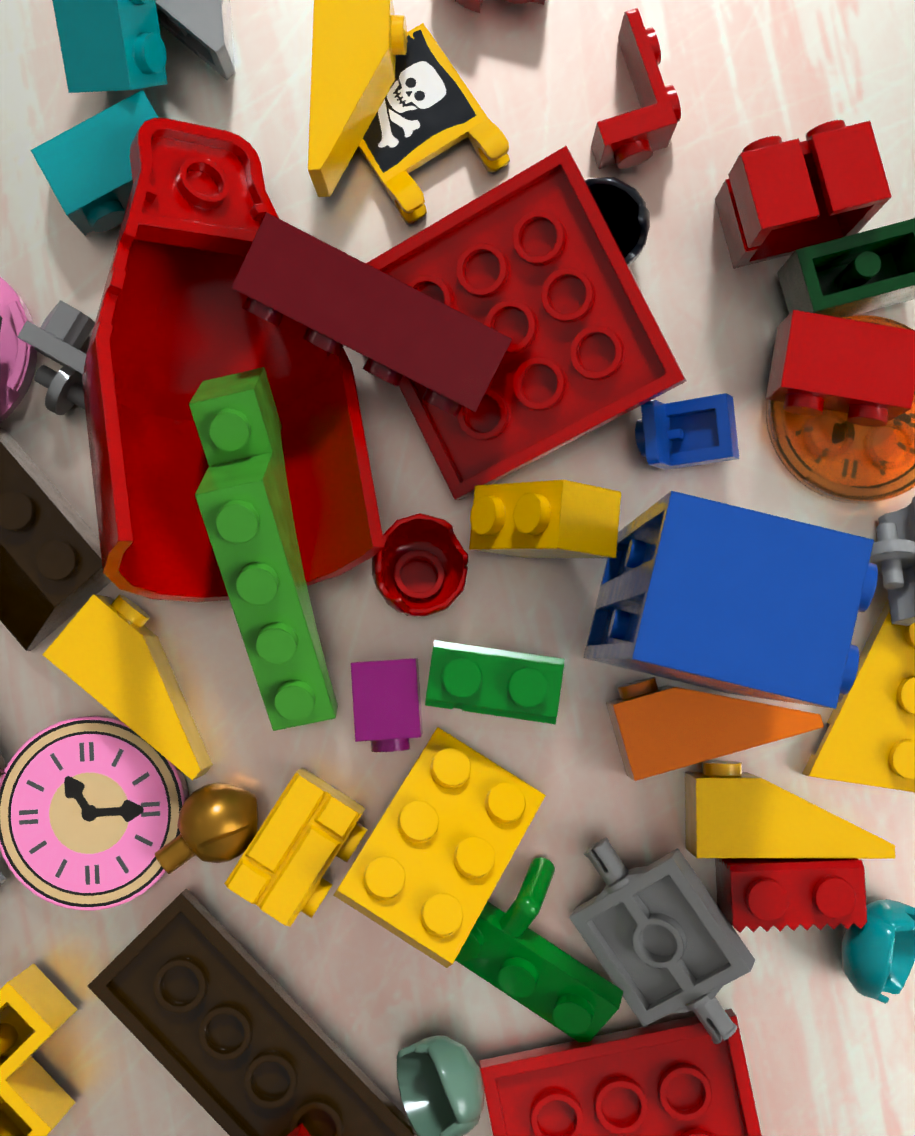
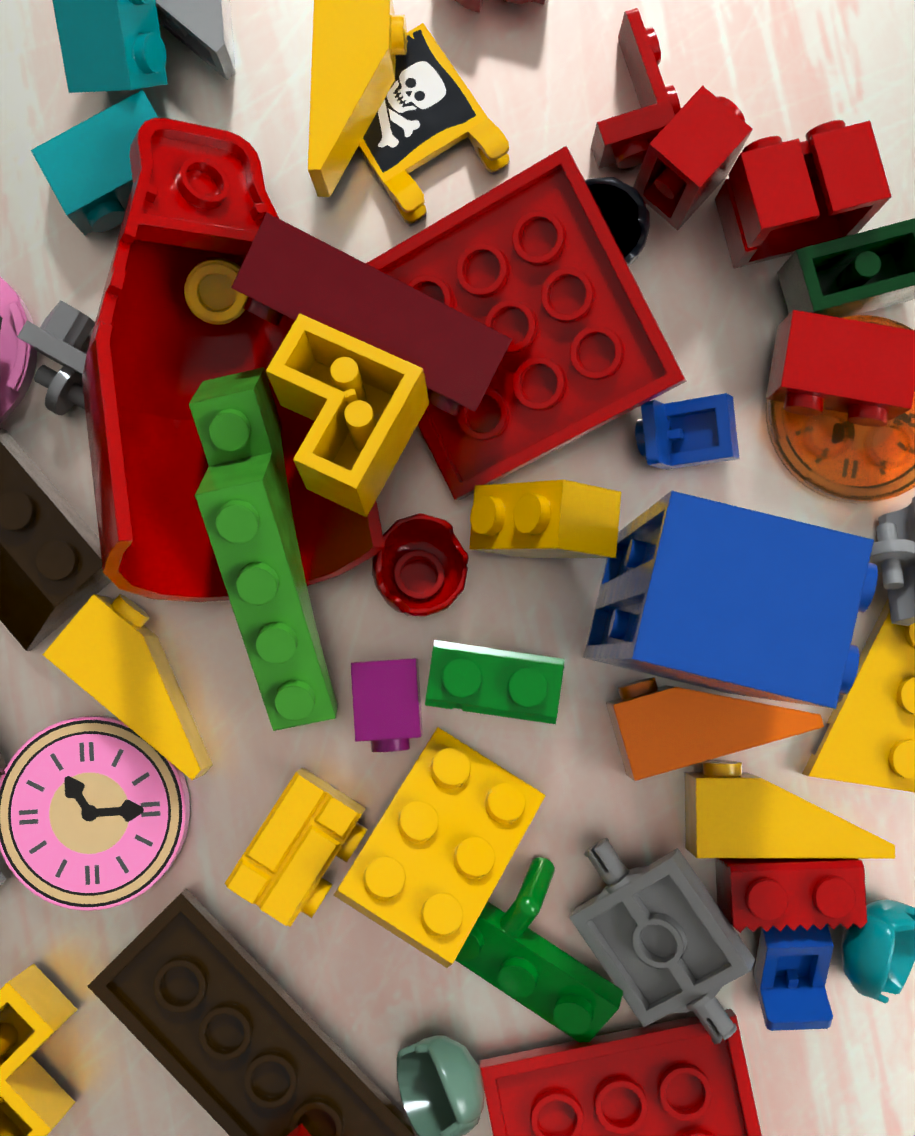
pearl gold piece [155,783,258,874] -> none
none -> yellow tile [184,257,248,325]
none -> yellow brick [266,313,429,517]
none -> red brick [633,85,753,231]
none -> blue bracket [753,924,834,1031]

